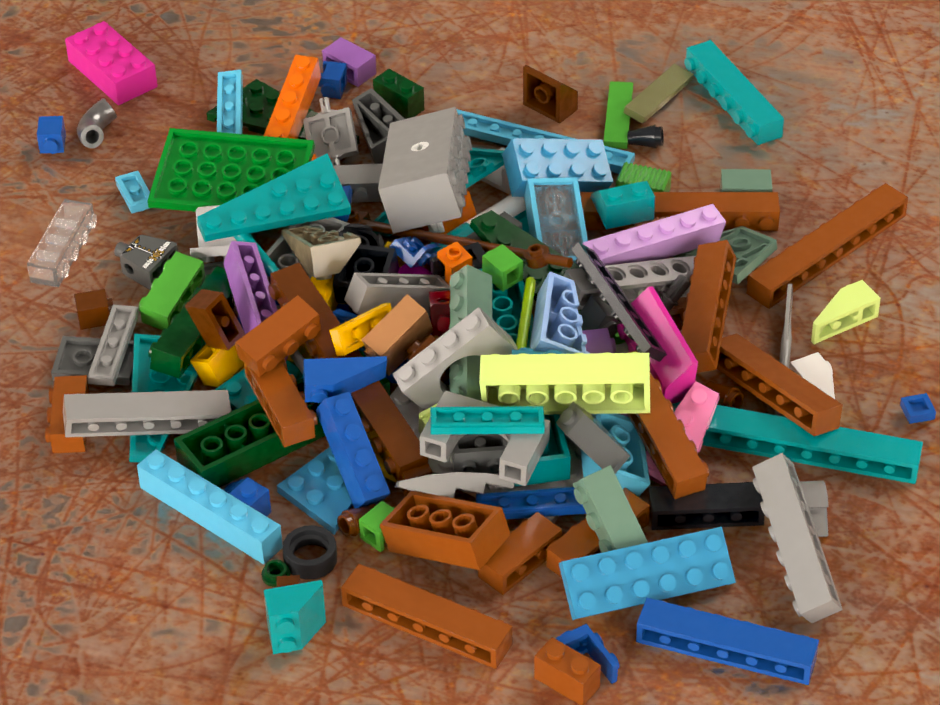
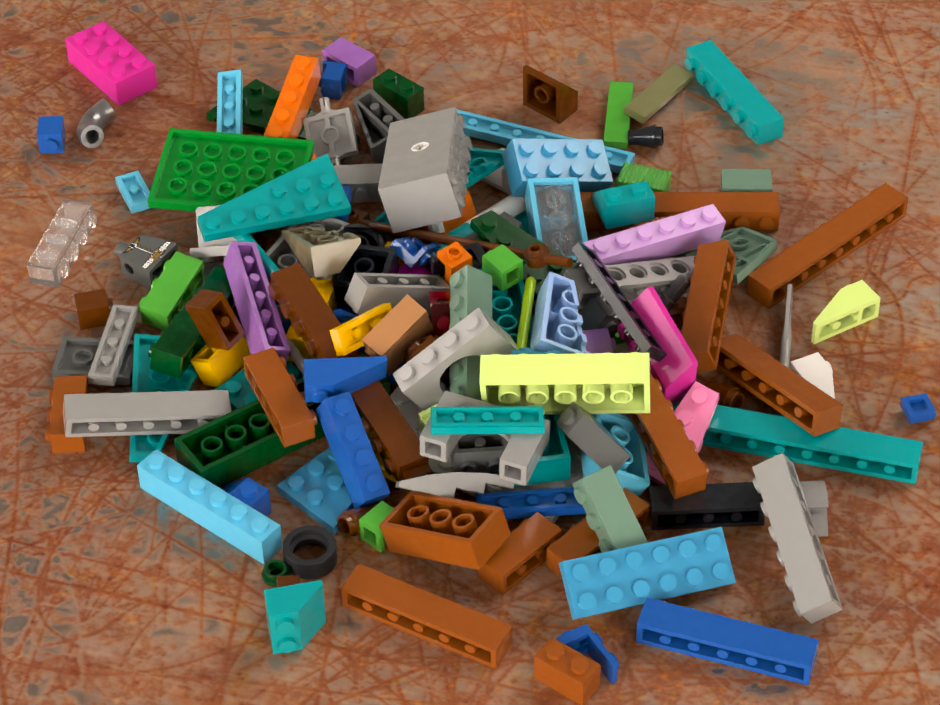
dark orange brick [235,295,321,377] -> none

